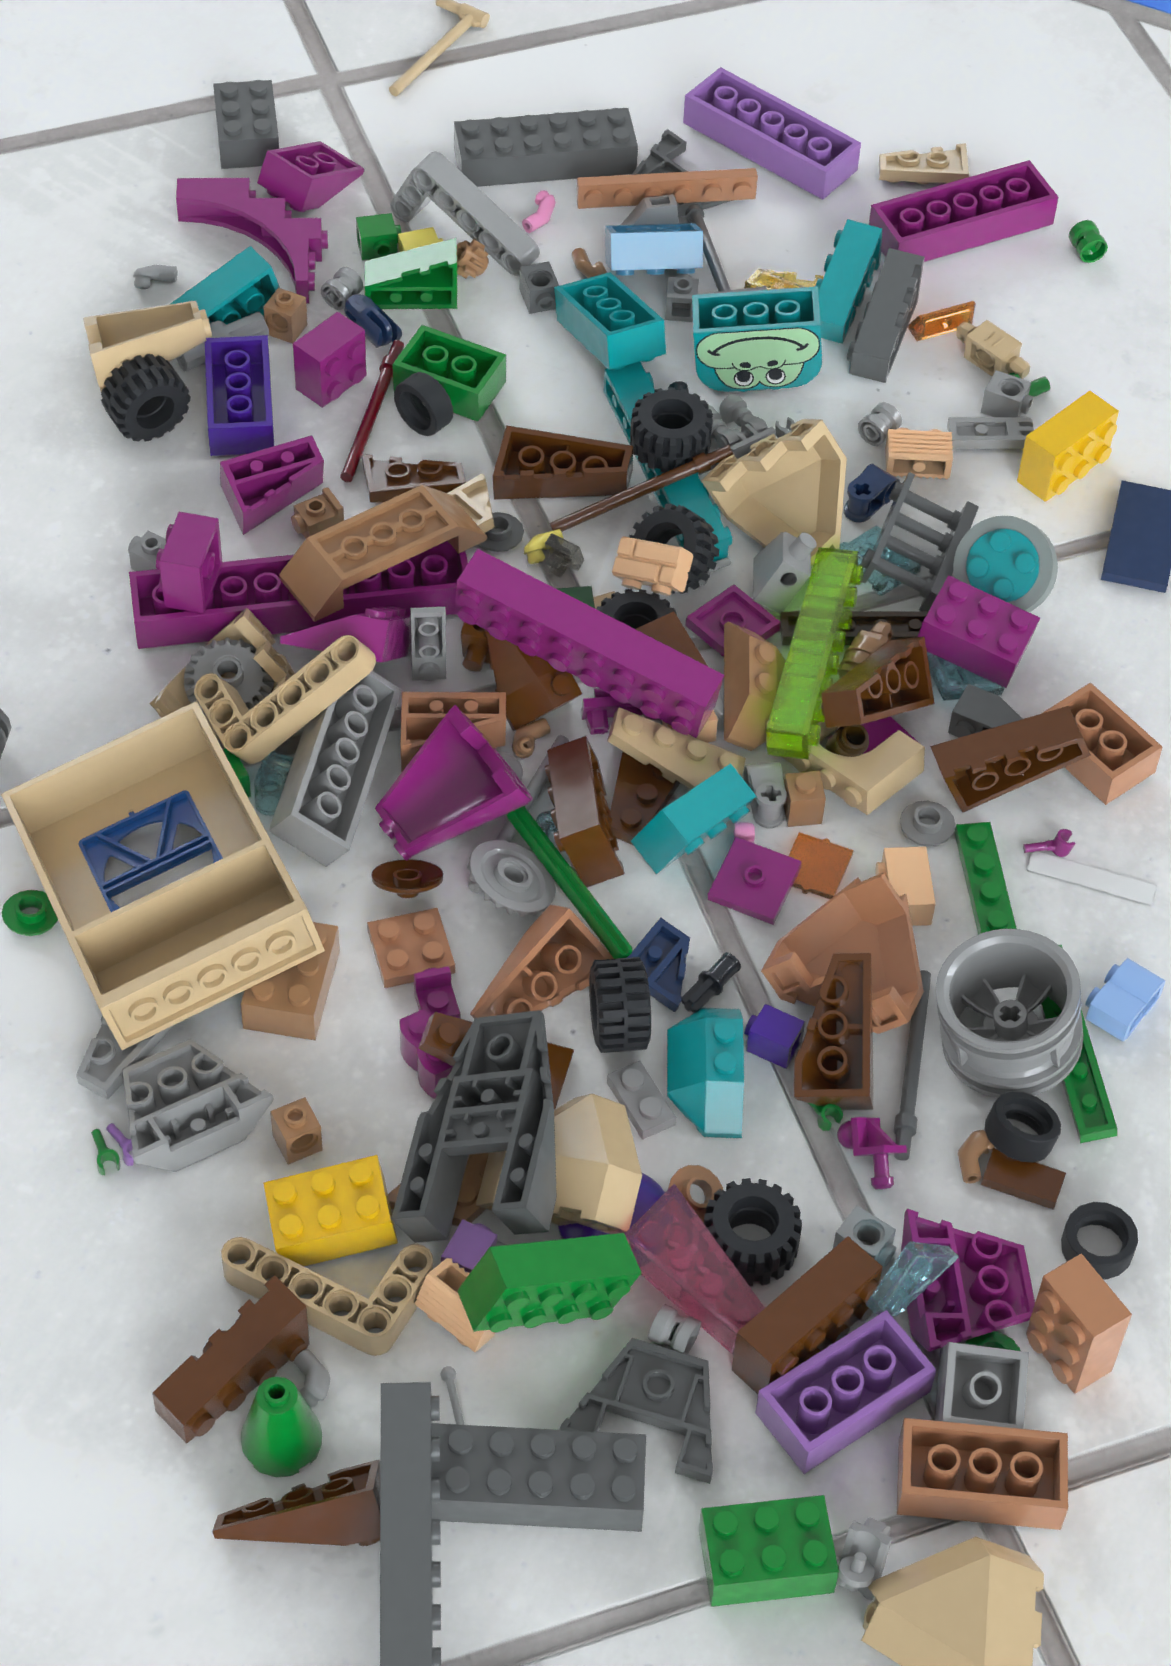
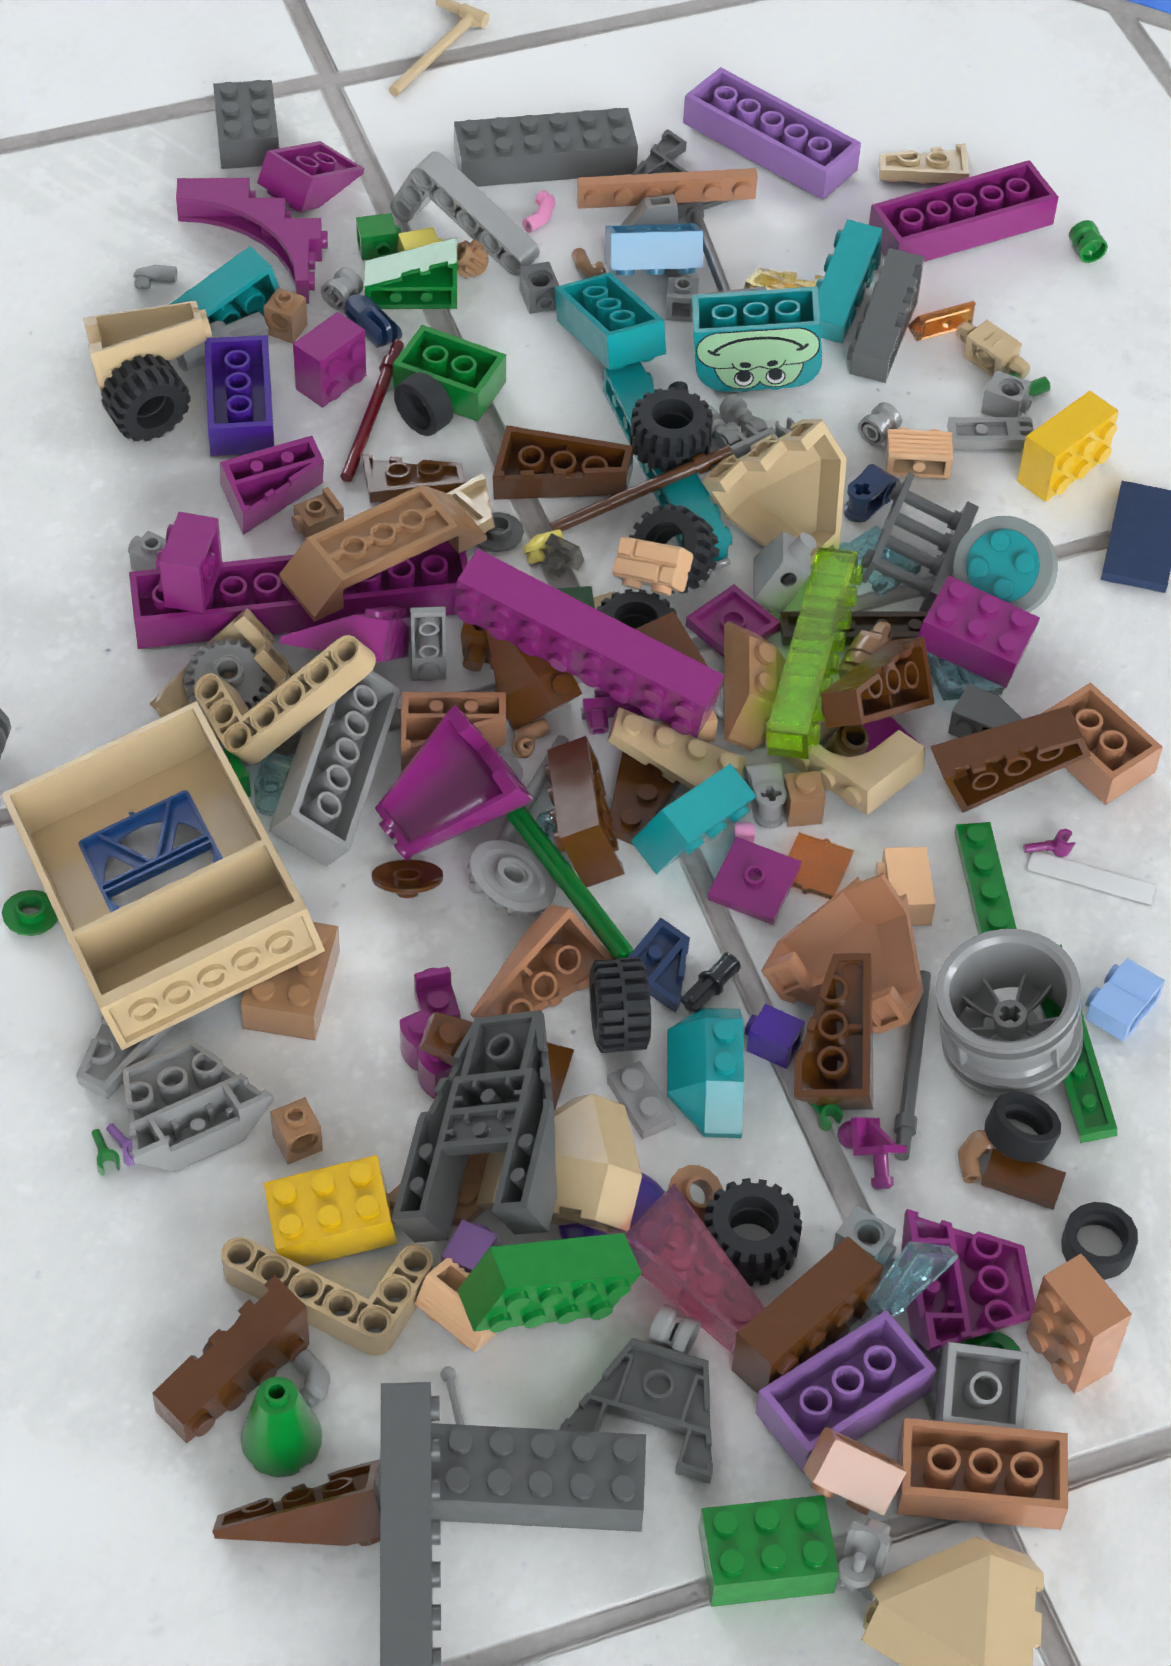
nougat plate [367,908,455,988] -> none
light grey piece [900,801,956,846] -> none
none -> brick [803,1426,906,1516]

